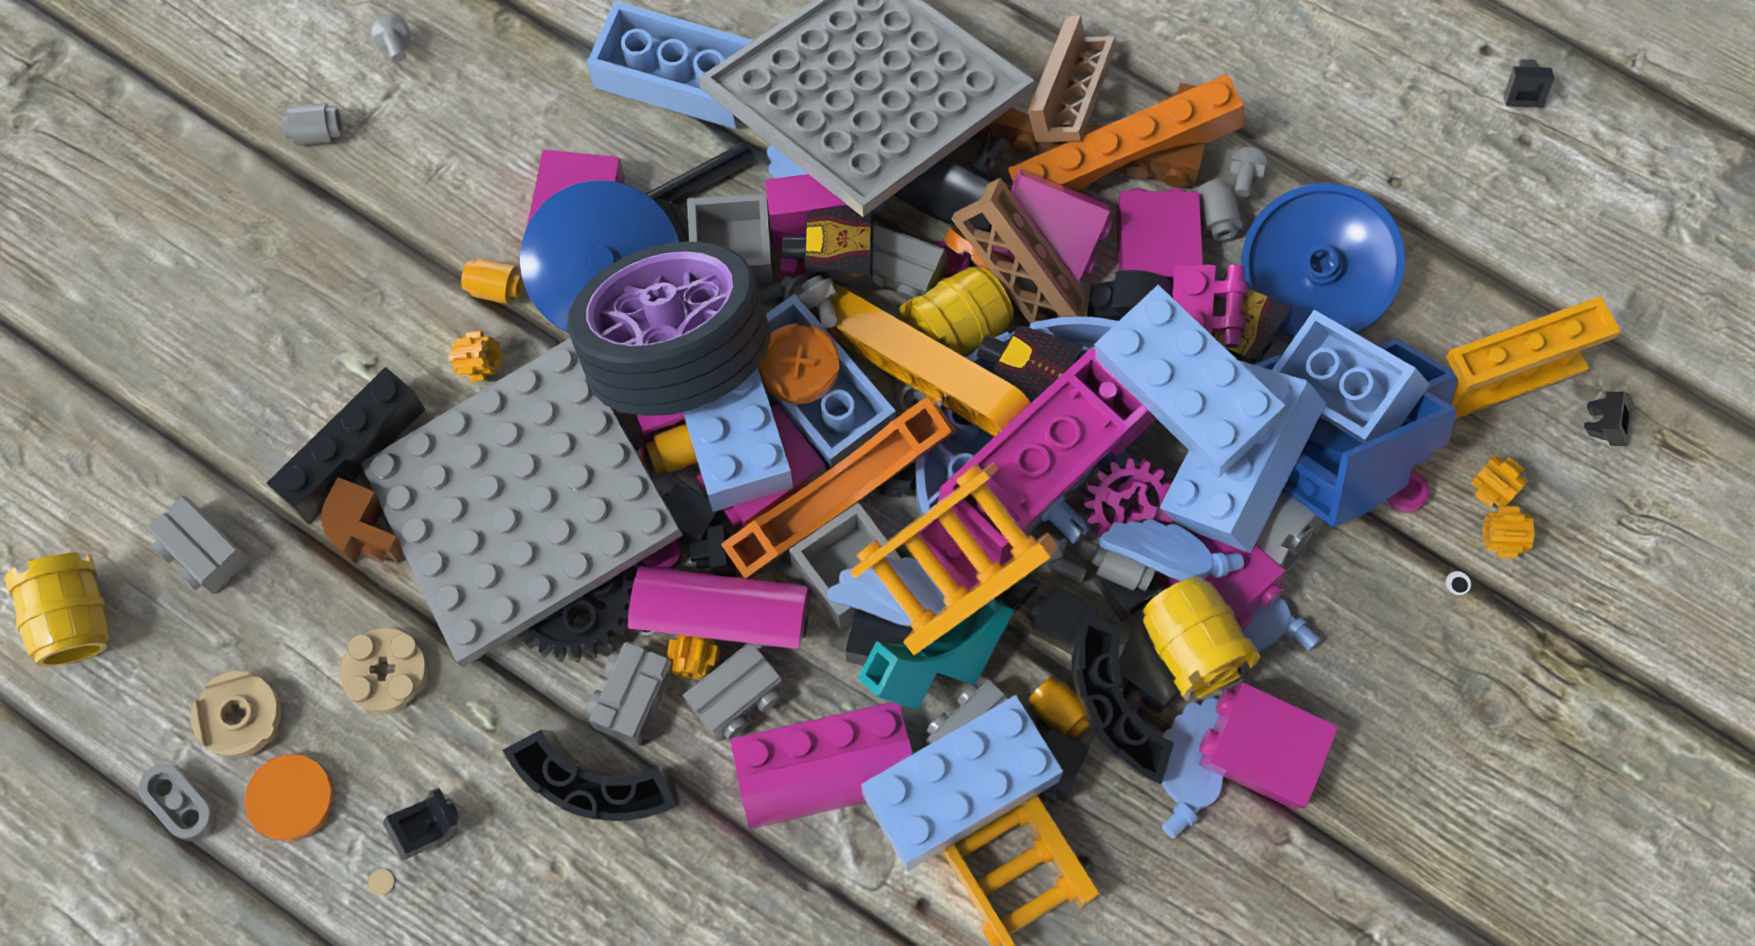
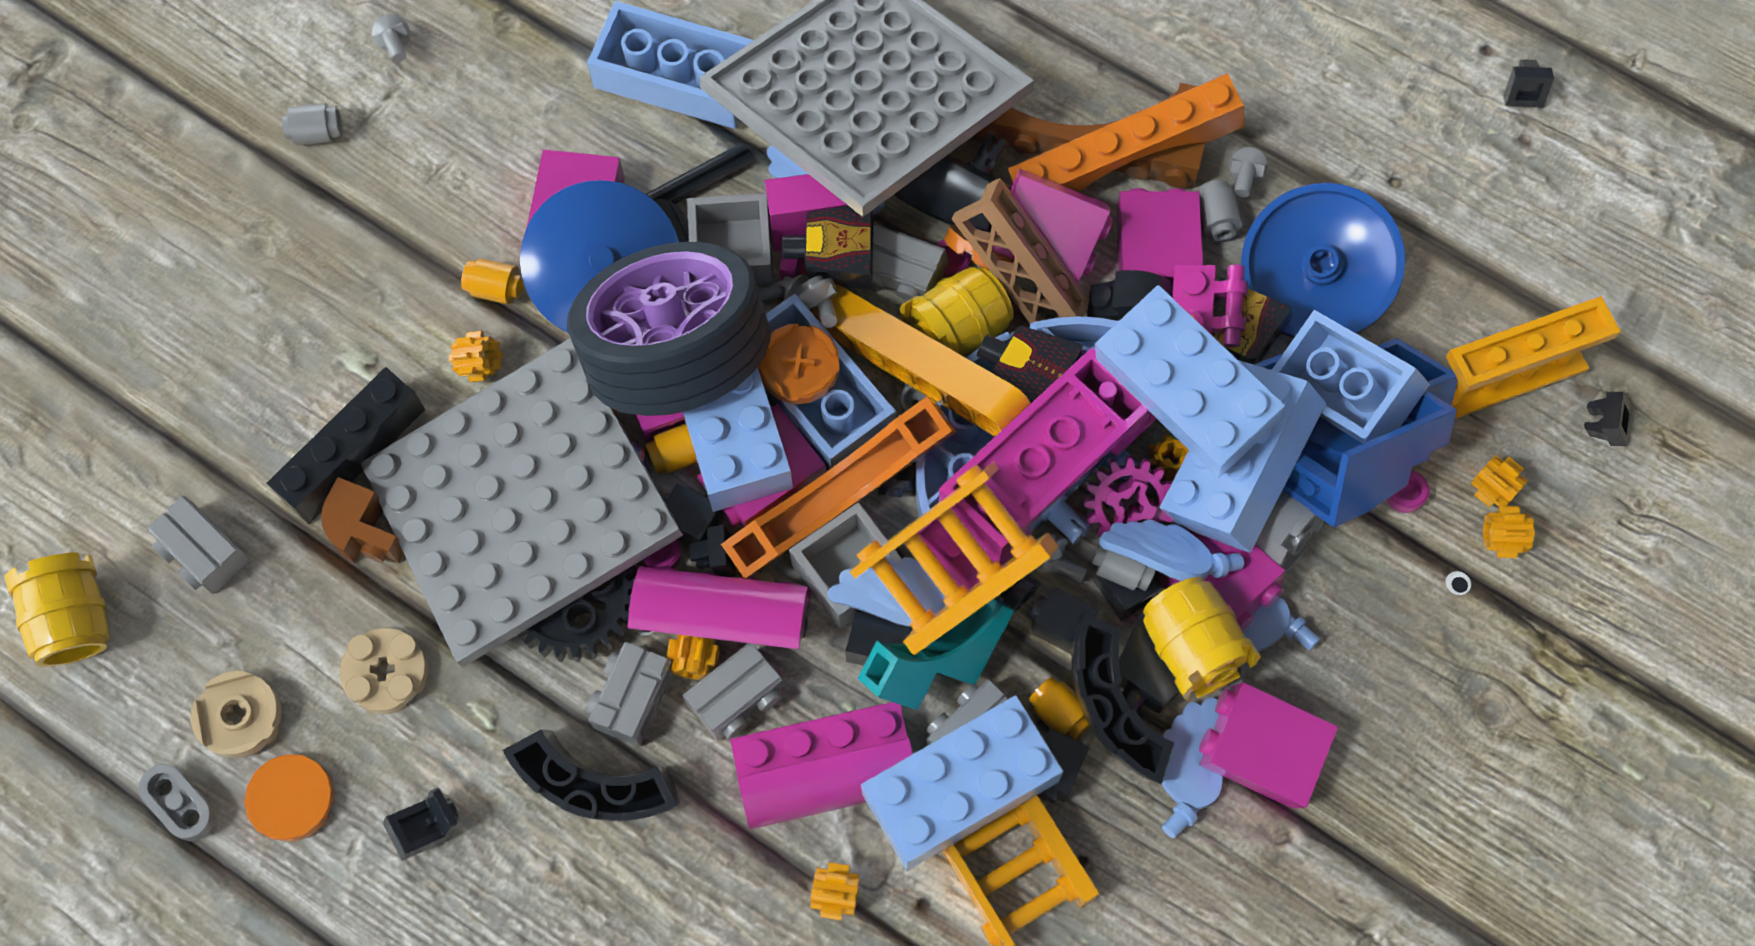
tan sticker [368,869,394,895] -> none
medium nougat fence [1028,15,1117,142] -> none
none -> light orange gear [810,862,860,920]
none -> light orange gear [1147,434,1189,482]

